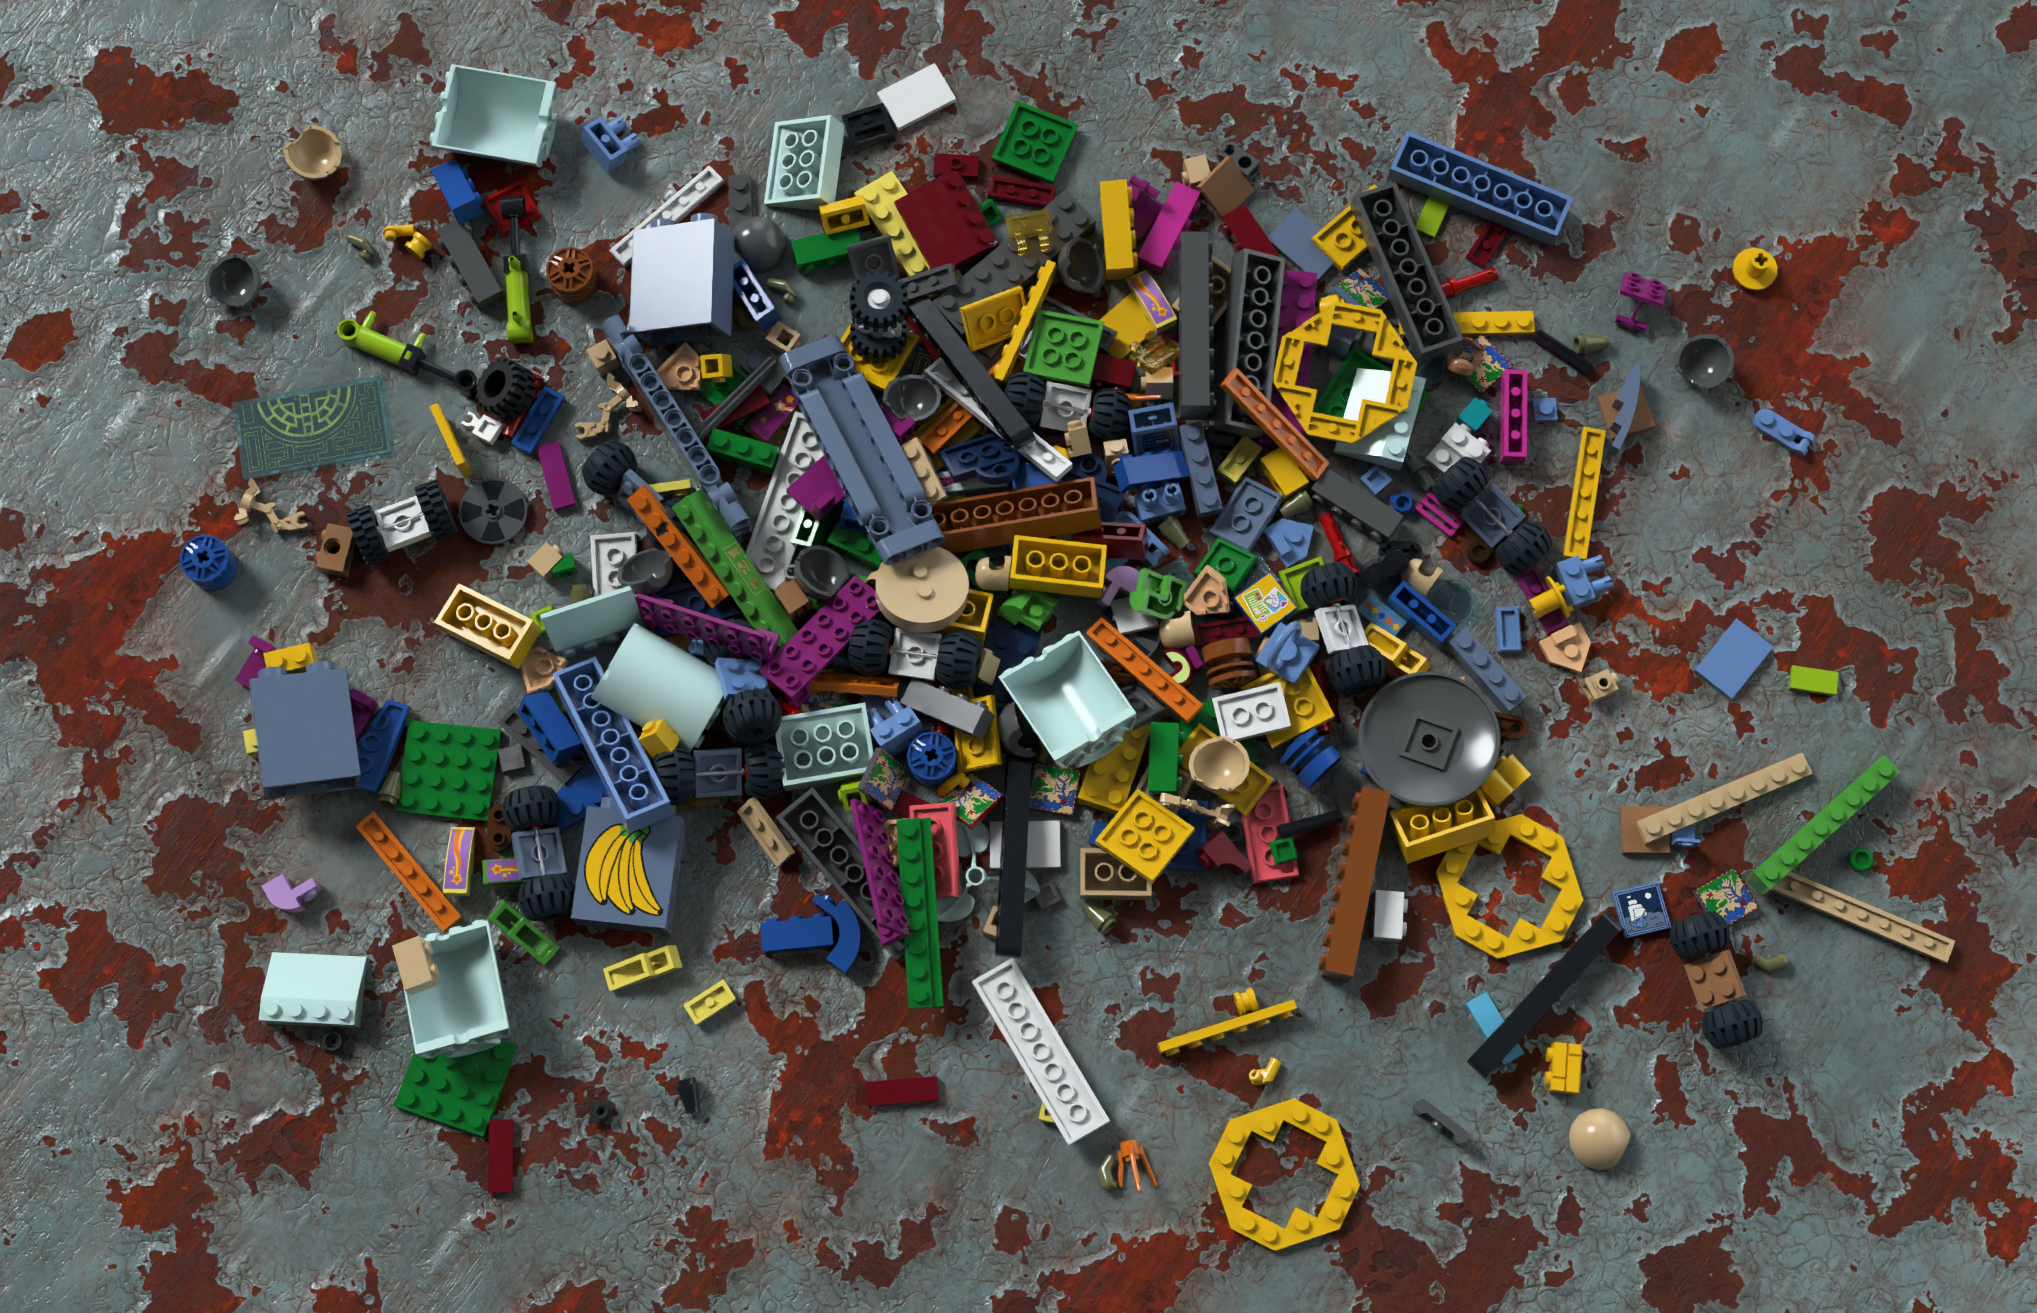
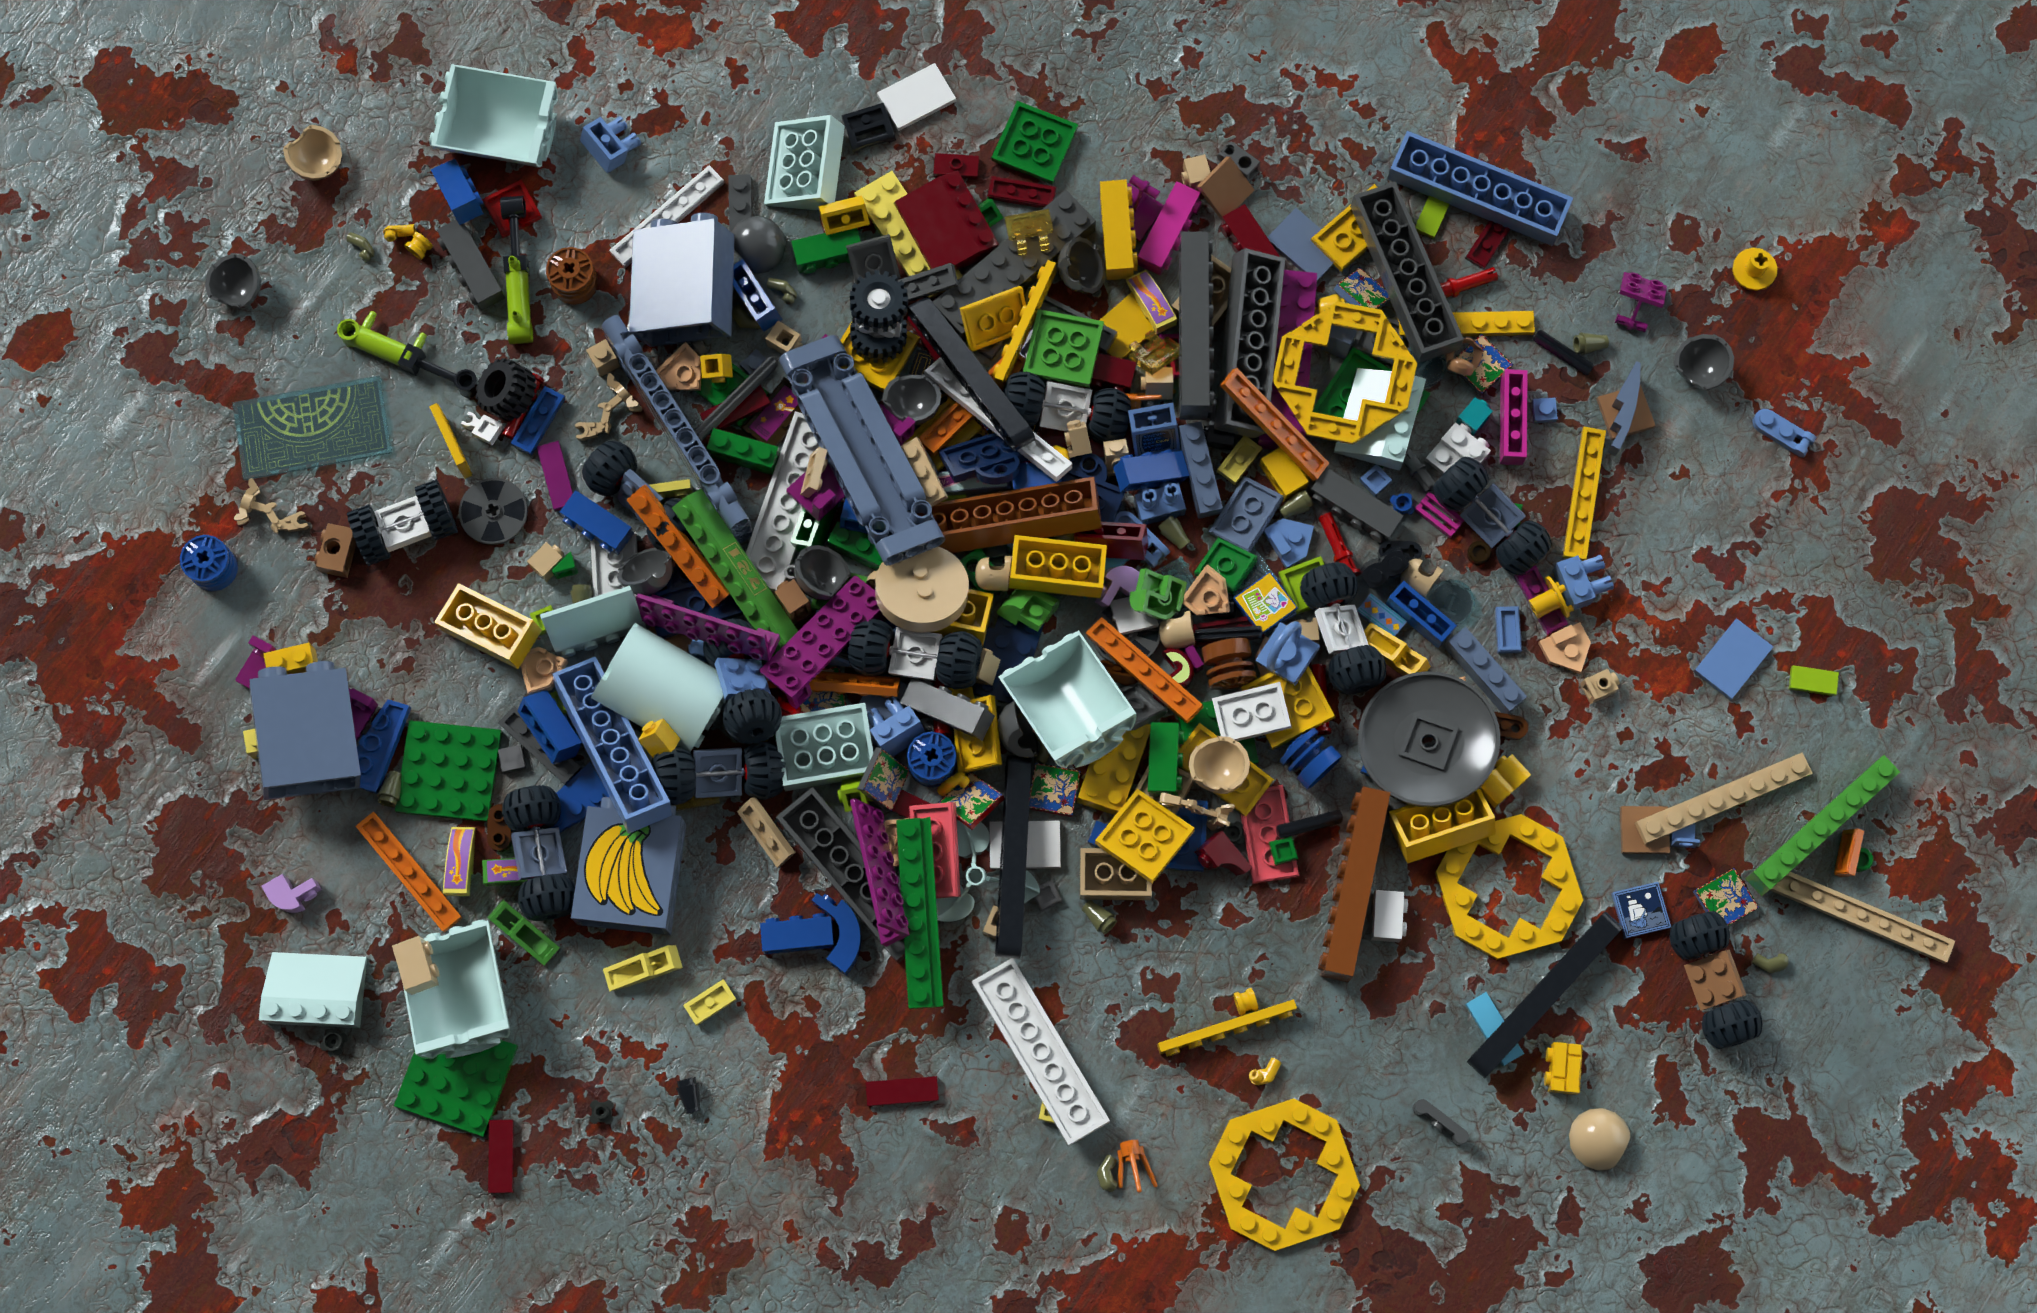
none -> blue brick [560,490,634,555]
none -> tan plate [800,447,828,498]
none -> black axle [1194,626,1263,642]
none -> orange tile [1834,828,1864,877]

